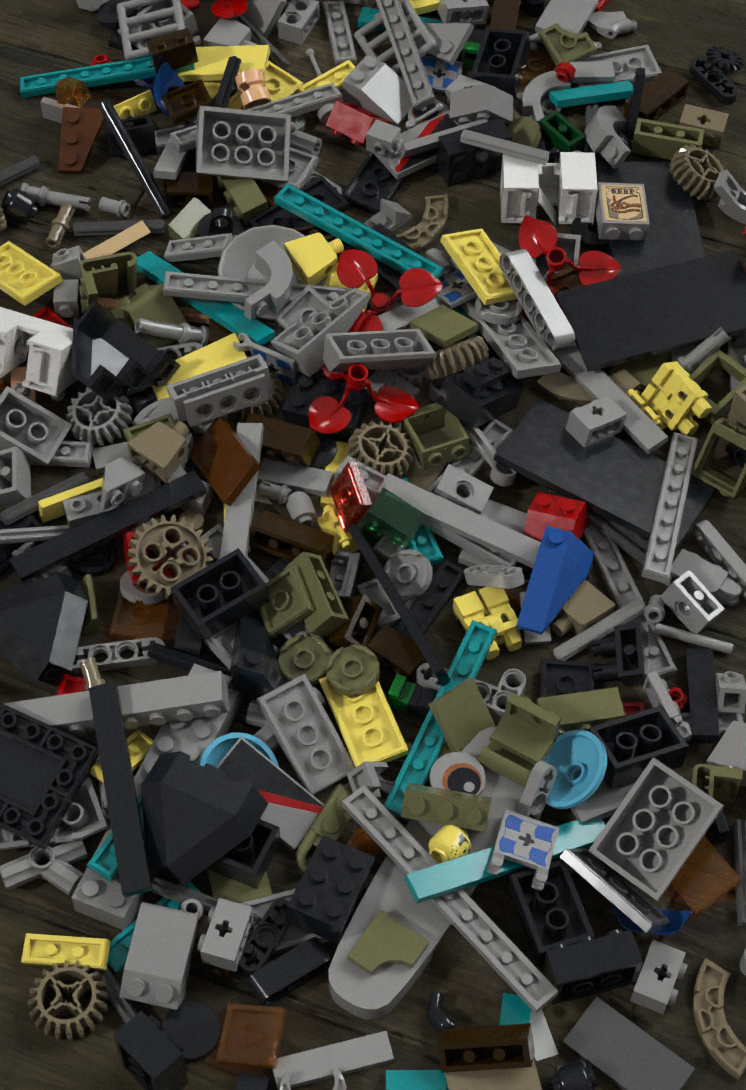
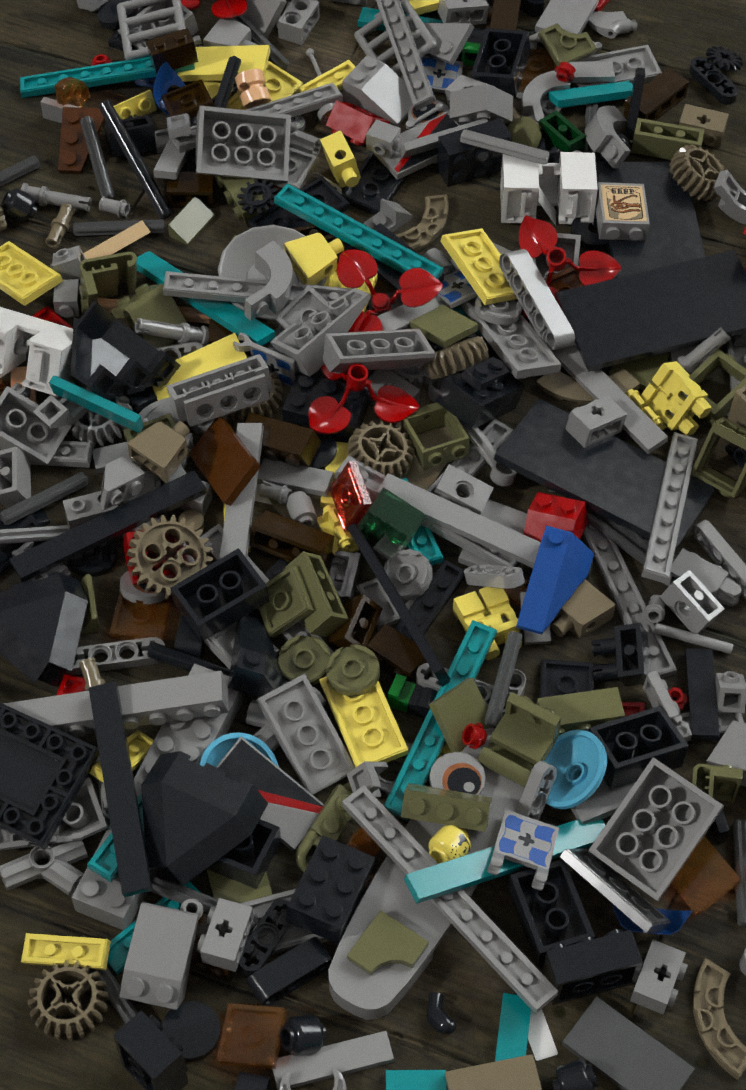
light yellow tile [38,478,103,523] -> none
light grey tile [163,233,234,263] -> none
black tile [197,208,244,237] -> none
light grey tile [323,0,357,67] -> none
dark brown brick [437,1023,535,1073] -> none
light grey axle [553,599,645,661] -> none
none -> light grey slope [33,395,89,429]
none -> teal tile [49,376,144,433]
none -> dark grey axle [80,116,114,199]
none -> light grey tile [166,113,192,139]
none -> black gear [237,179,278,214]
none -> black head [280,1014,326,1056]
none -> light yellow torso [320,130,361,187]
none -> red plate [462,723,487,750]
none -> dark grey axle [484,631,522,728]

